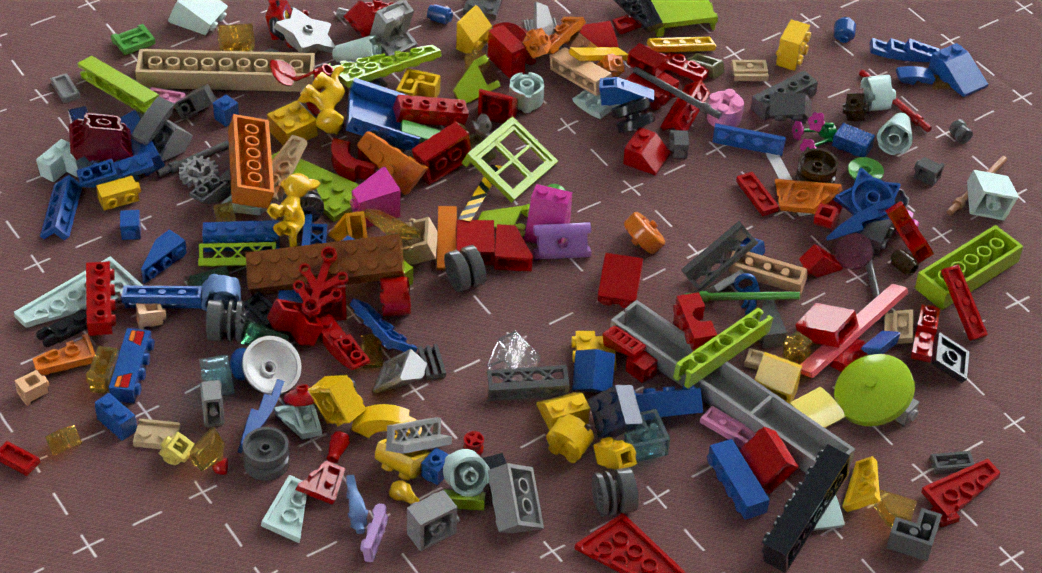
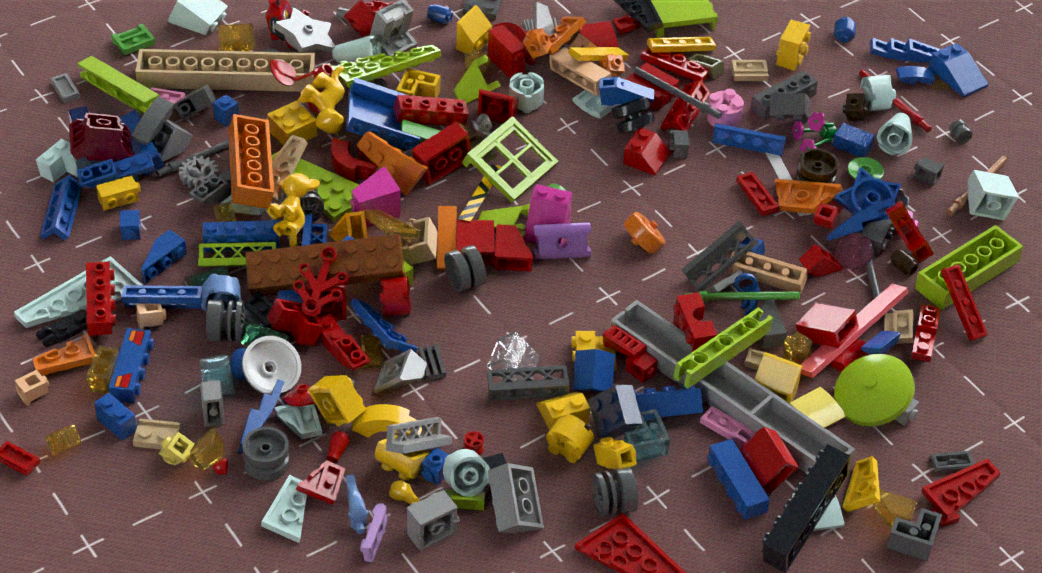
red slope [598,252,643,308] -> none
red brick [627,43,668,77] -> none
black plate [931,332,969,383] -> none

